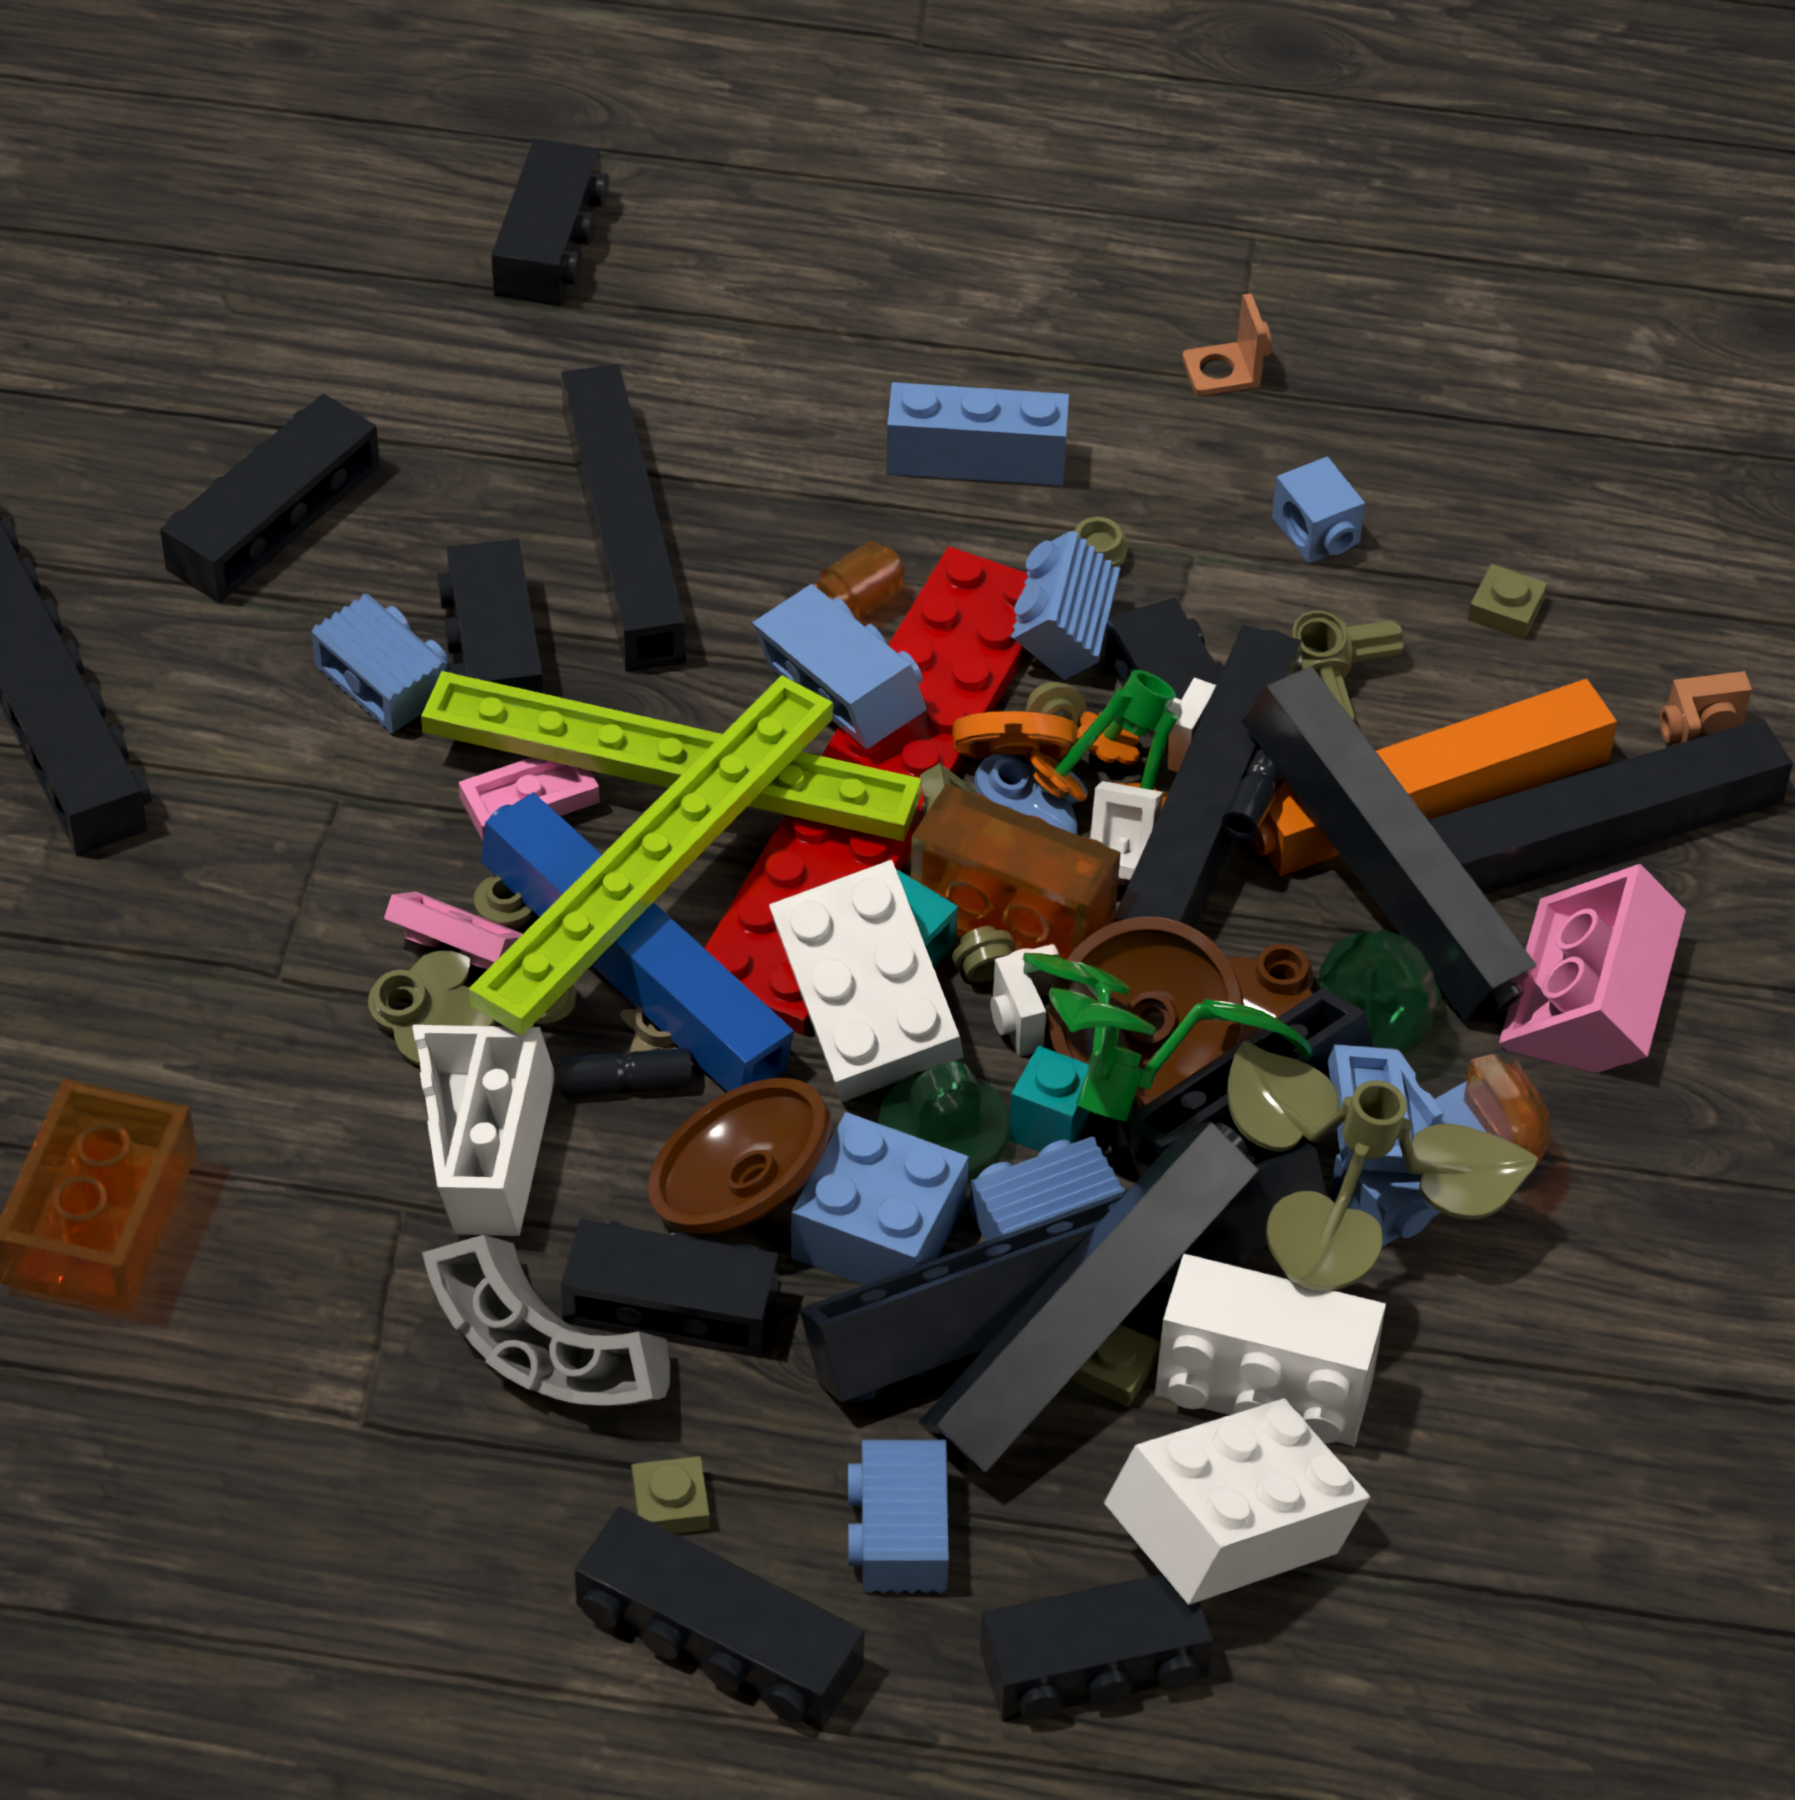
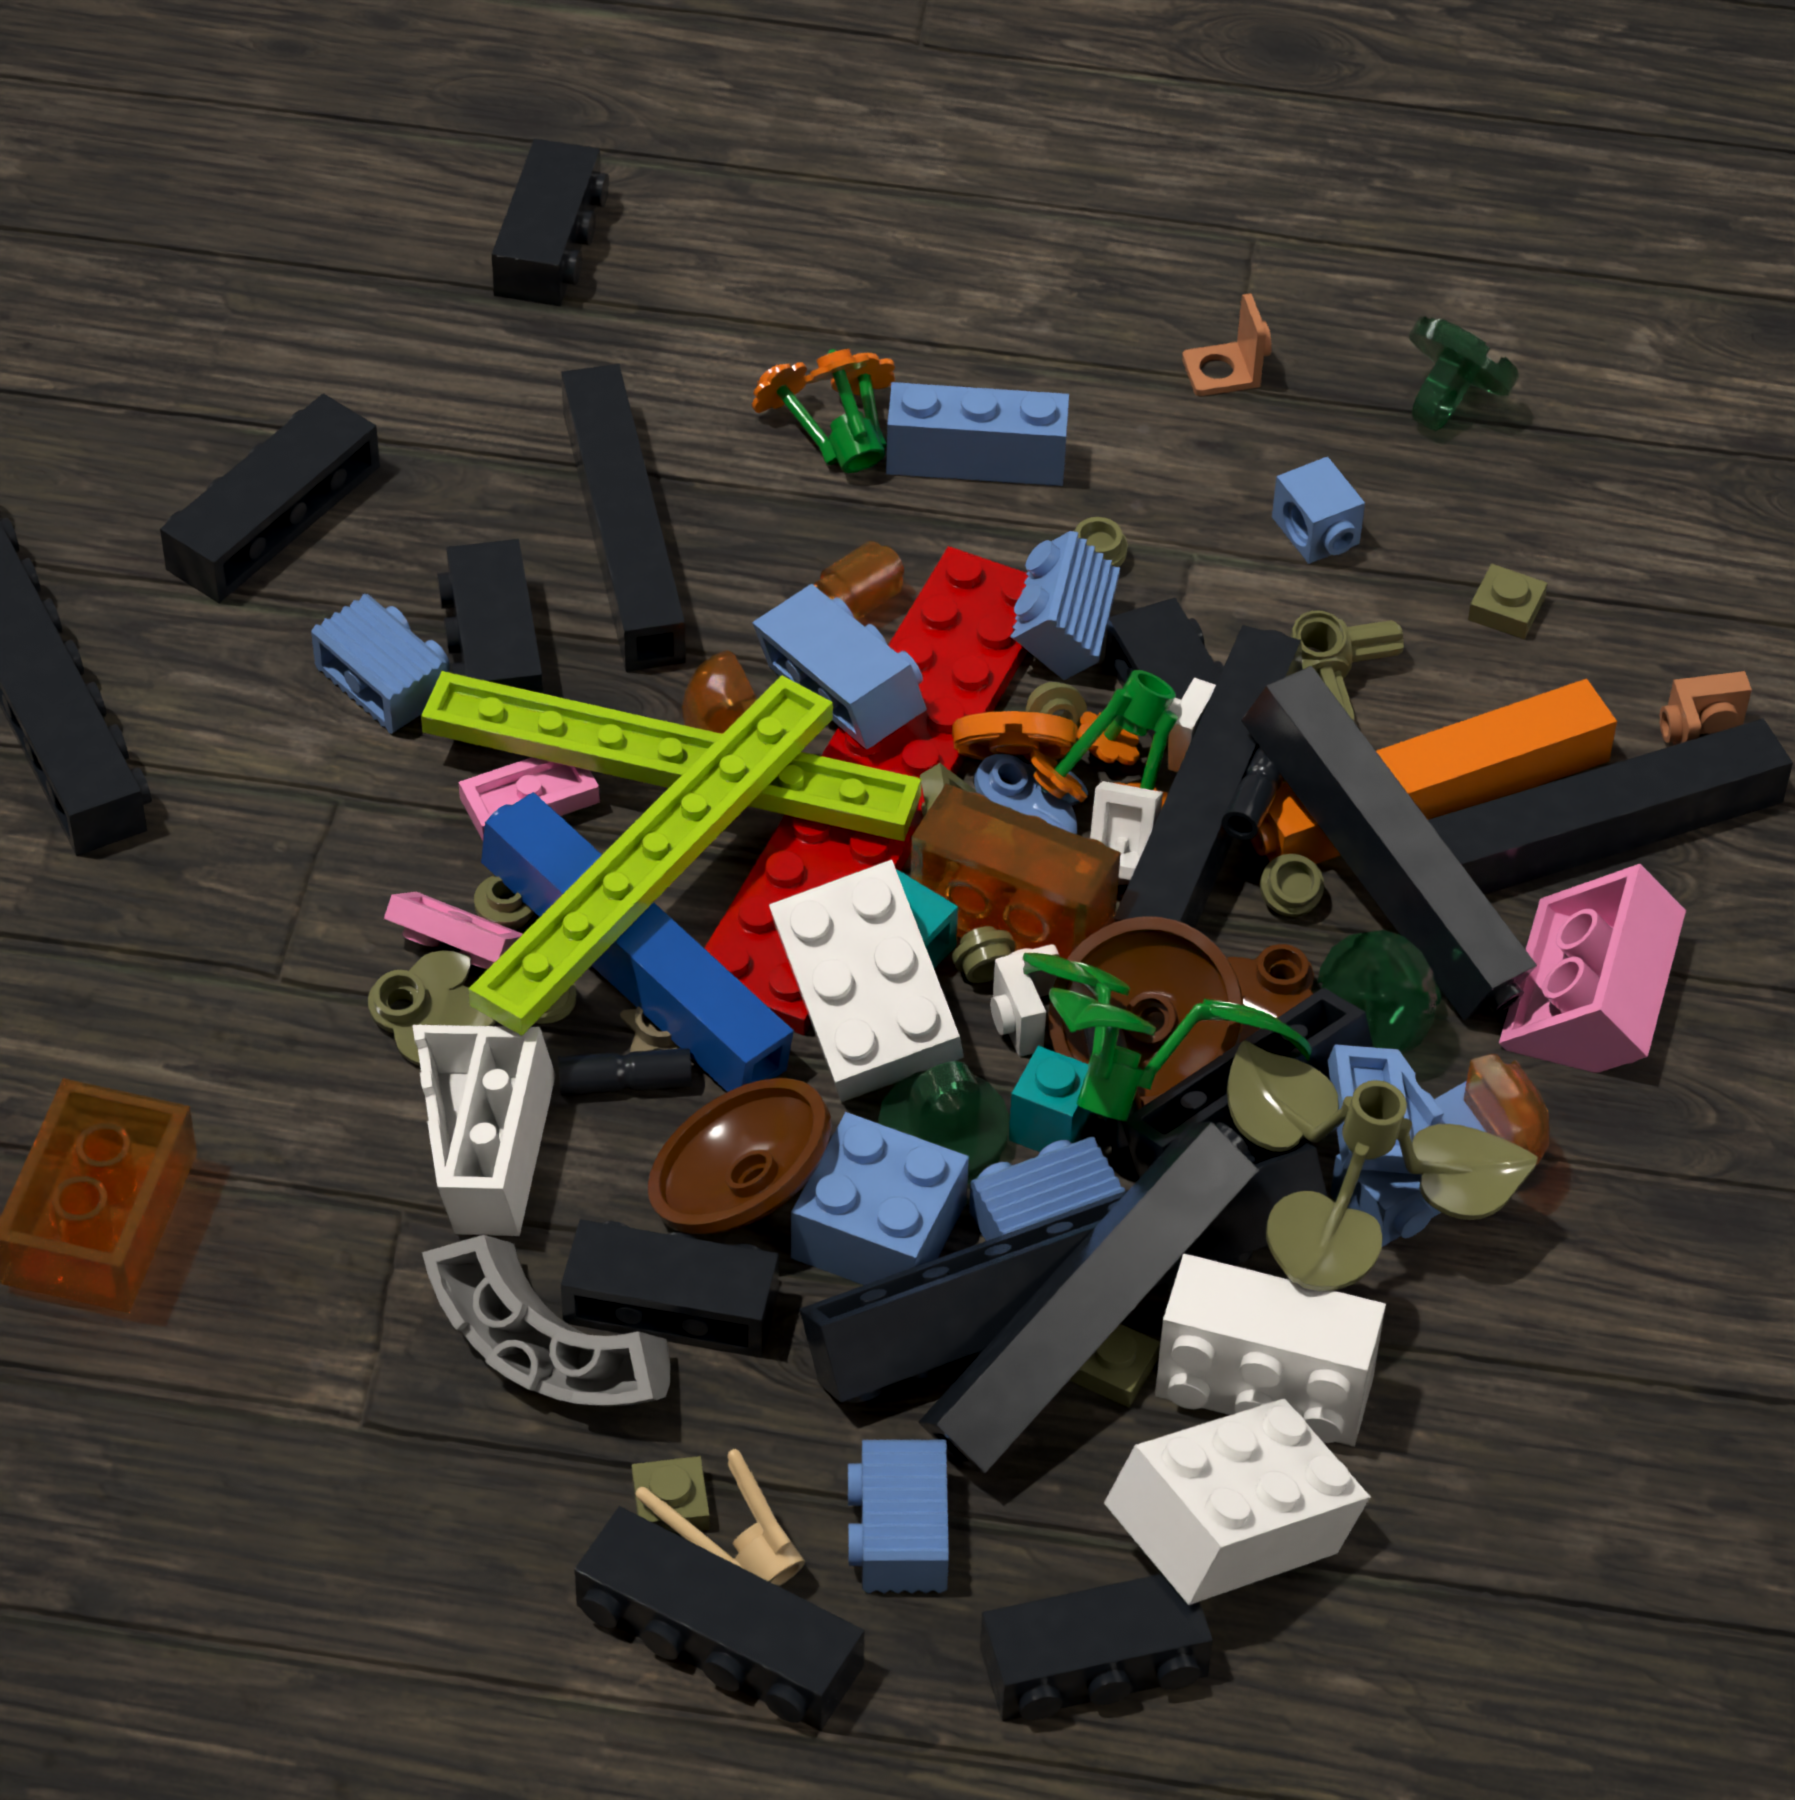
none -> tan plant [635,1449,805,1586]
none -> clear orange brick [682,650,755,734]
none -> plant [752,349,895,473]
none -> olive plate [1260,854,1324,917]
none -> clear green tile [1409,316,1519,431]

